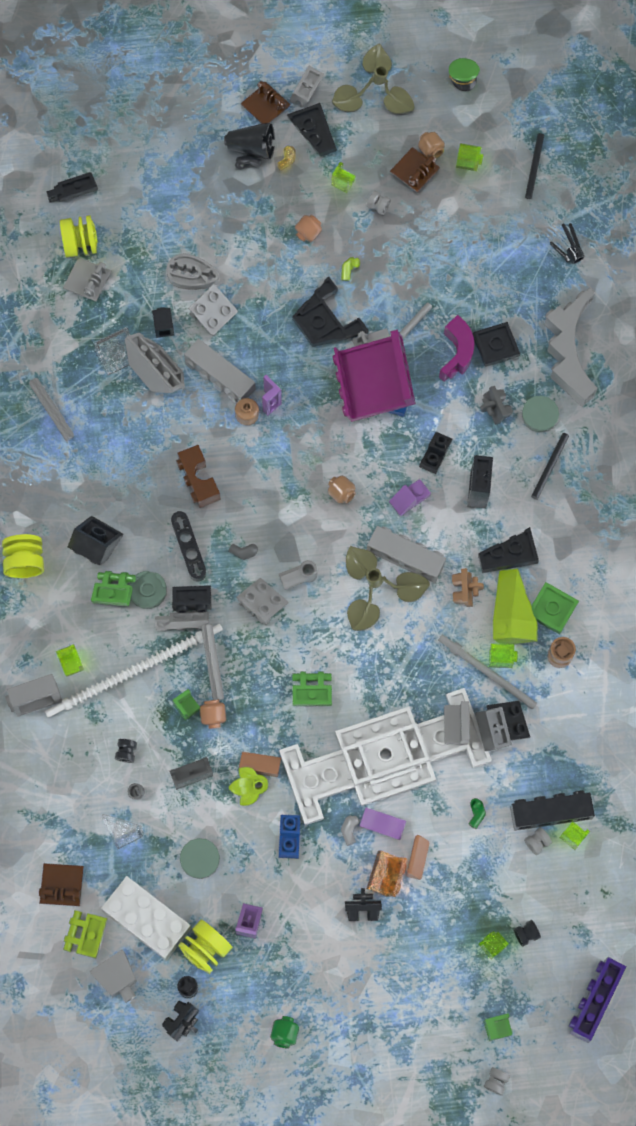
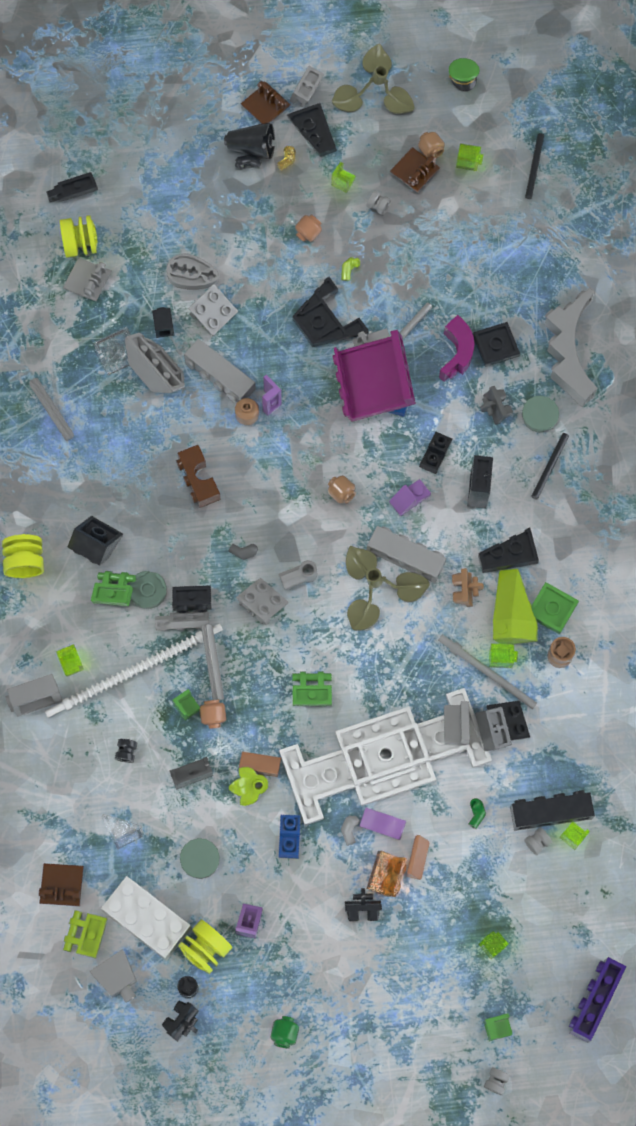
dark grey hinge [128,783,145,800] -> none
black beam [171,511,206,582] -> none
black wheel [513,920,541,947] -> none
black plant [550,223,585,264] -> none

